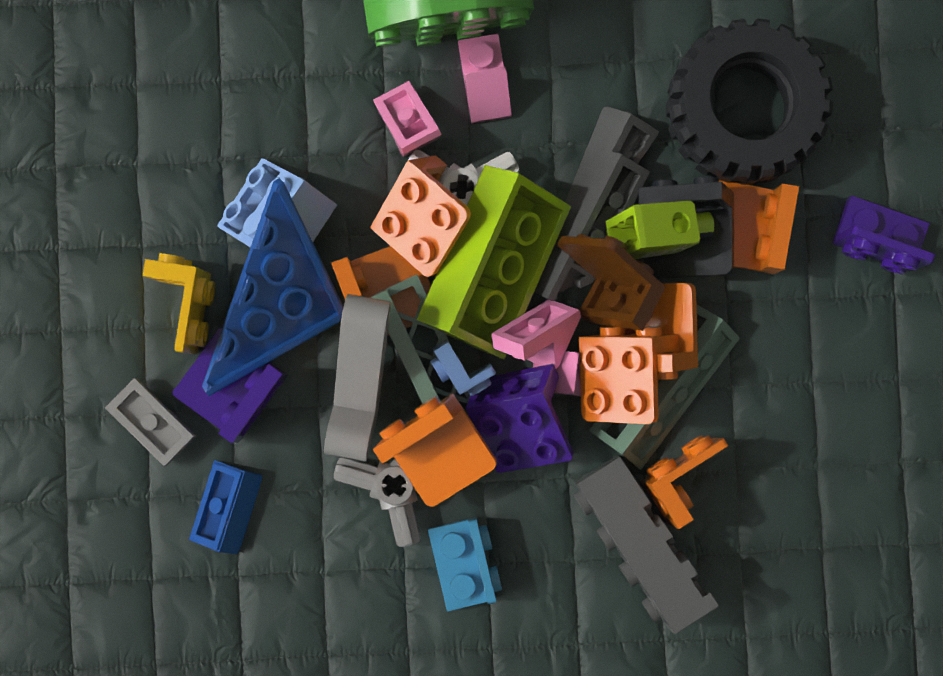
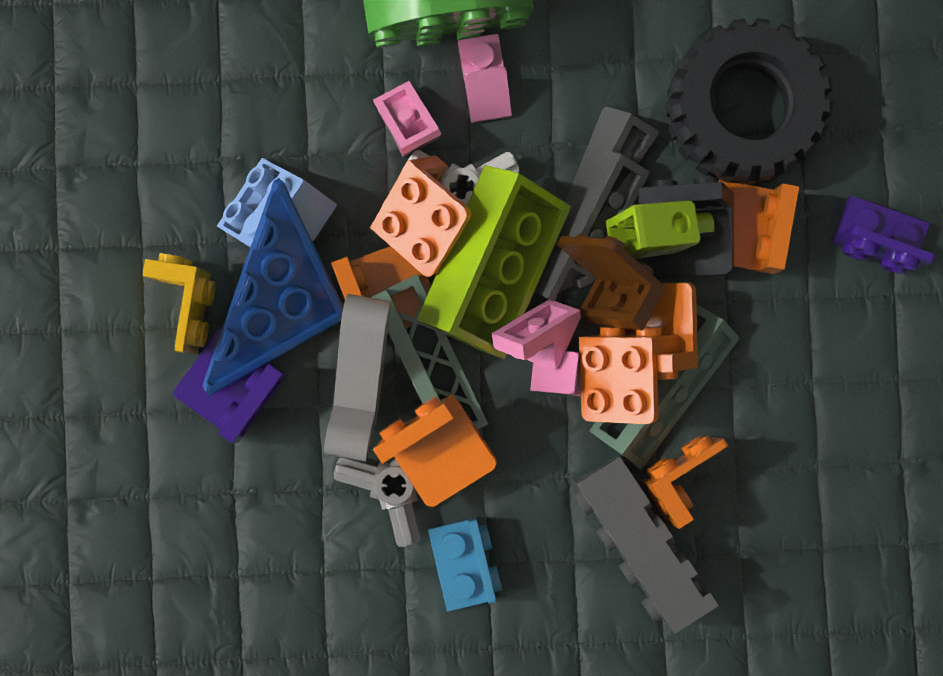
light grey plate [105,378,196,466] -> none
blue slope [189,460,262,554] -> none
medium blue bracket [430,340,496,396] -> none
dark purple bracket [465,364,574,473] -> none

